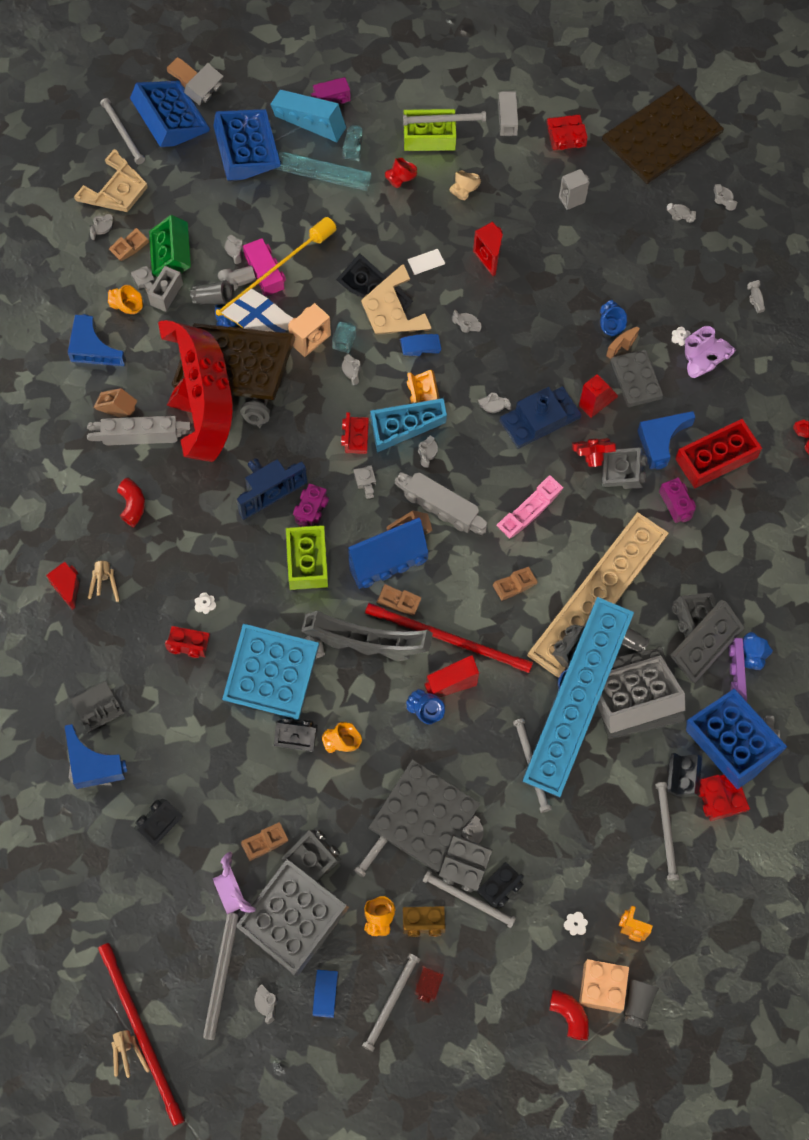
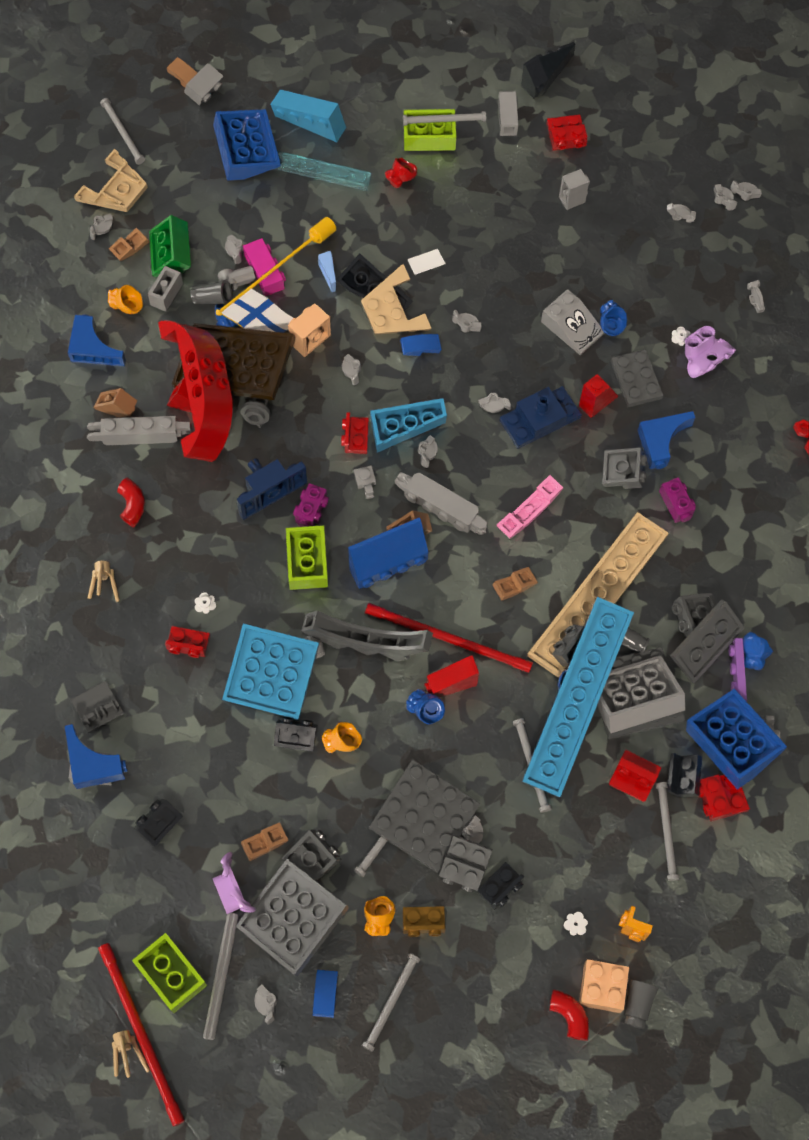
red slope [46,562,79,610] -> none
blue slope [130,81,210,147] -> none
light grey plate [131,266,155,294] -> none
magenta brick [311,77,351,104] -> none
clear light blue brick [332,322,356,354] -> none
clear light blue leg [342,125,363,161] -> none
medium nougat slope [376,584,421,615] -> none
light orange bracket [407,370,440,403] -> none
clear red brick [415,968,444,1003] -> none
light grey bar [423,870,516,928] -> none
tan hair [449,170,481,200] -> none
red slope [473,221,503,276] -> none
red plant [572,438,616,467] -> none
dark brown plate [602,85,724,184] -> none
medium nougat slope [606,327,640,359] -> none
red brick [675,419,762,489] -> none
none -> lime brick [132,933,207,1014]
none -> light blue slope [318,251,336,292]
none -> black wedge [521,42,576,99]
none -> light grey slope [541,289,605,355]
none -> red bracket [609,750,661,802]
none -> light grey piece [730,180,762,201]

